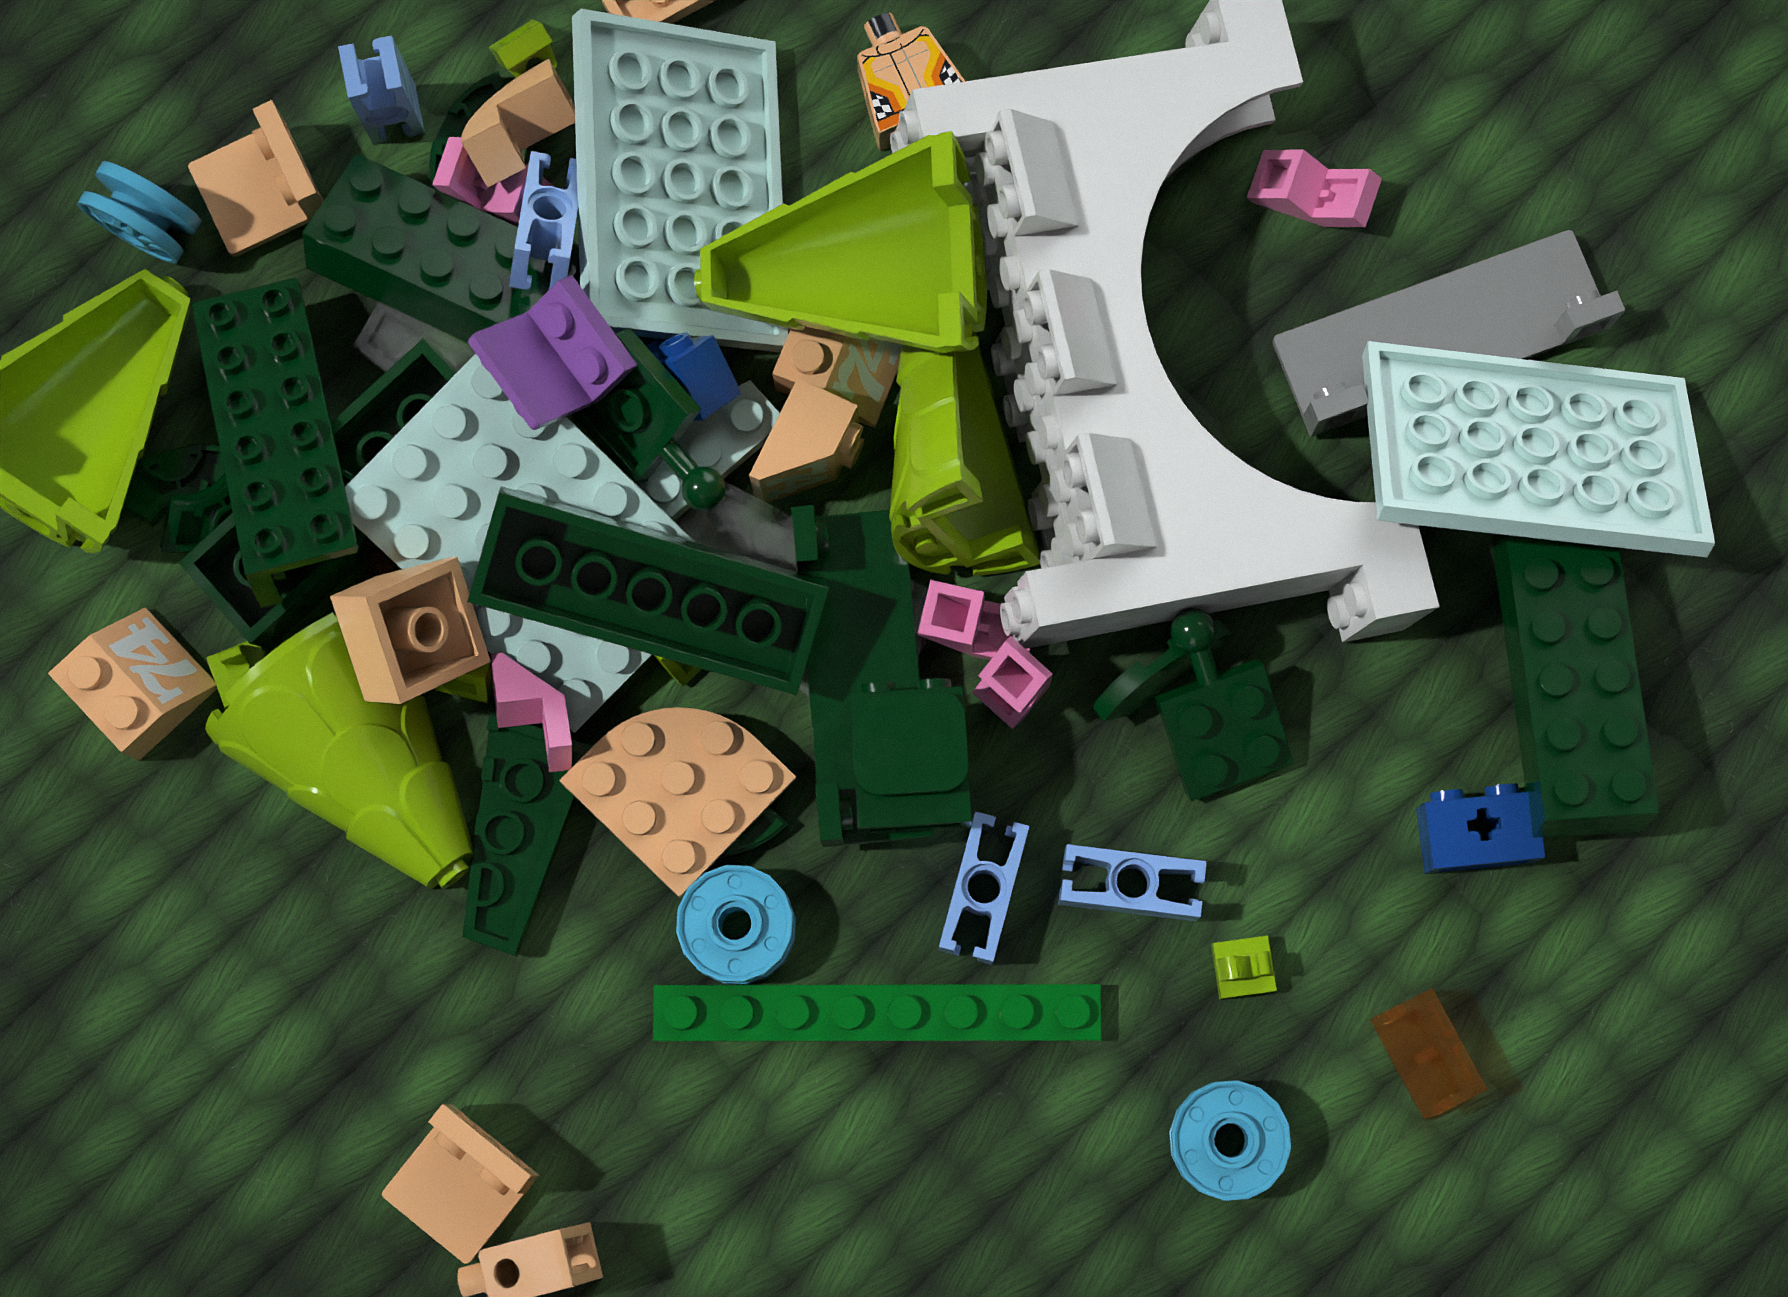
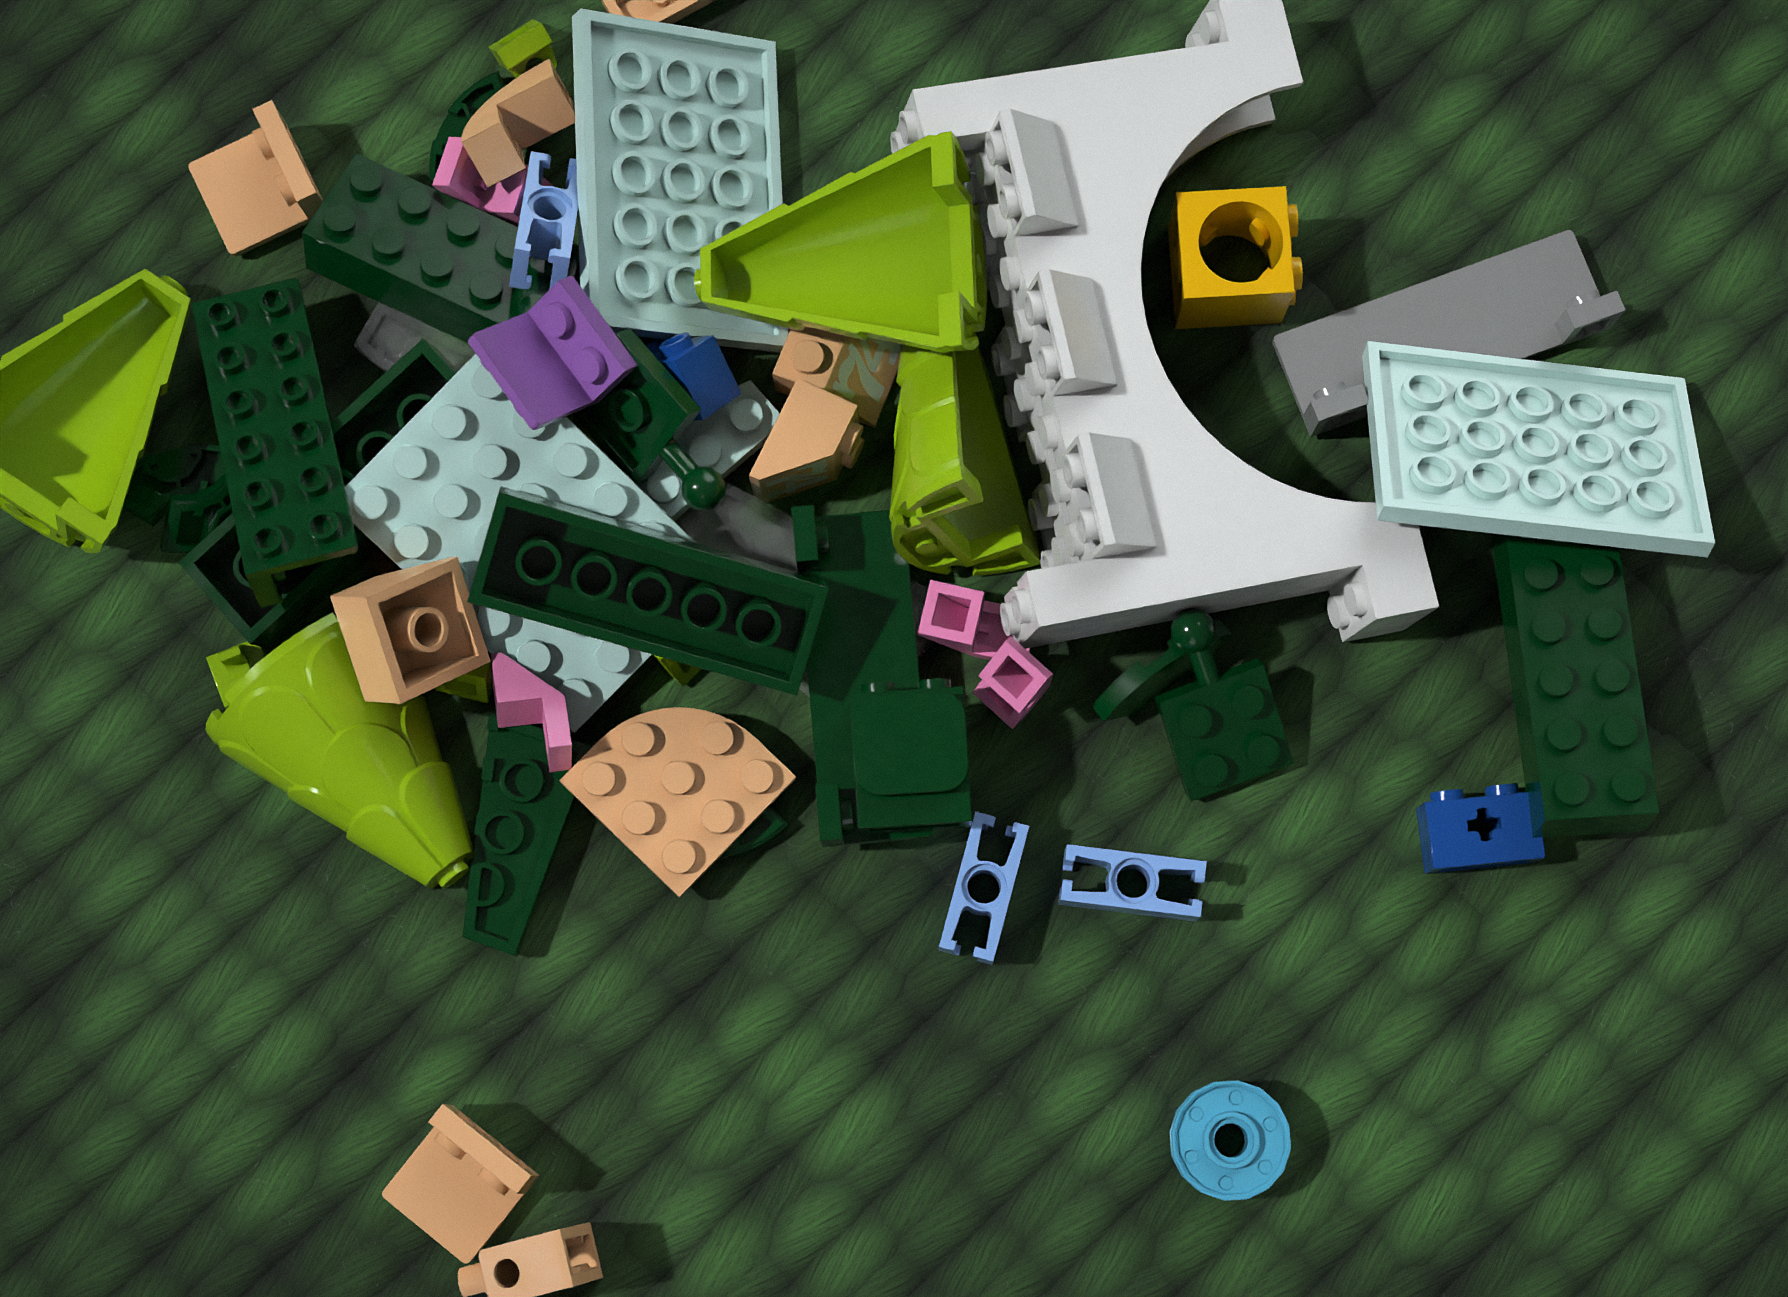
light nougat slope [48,608,217,761] -> none
medium azure wheel [77,161,202,264] -> none
light blue piece [338,35,425,144] -> none
green plate [653,984,1101,1042] -> none
medium azure wheel [676,865,796,985] -> none
torso [857,13,965,151] -> none
lime tile [1211,935,1277,1000] -> none
bright pink slope [1247,150,1382,227] -> none
clear orange hinge [1369,988,1488,1120] -> none
none -> yellow brick [1167,186,1303,329]

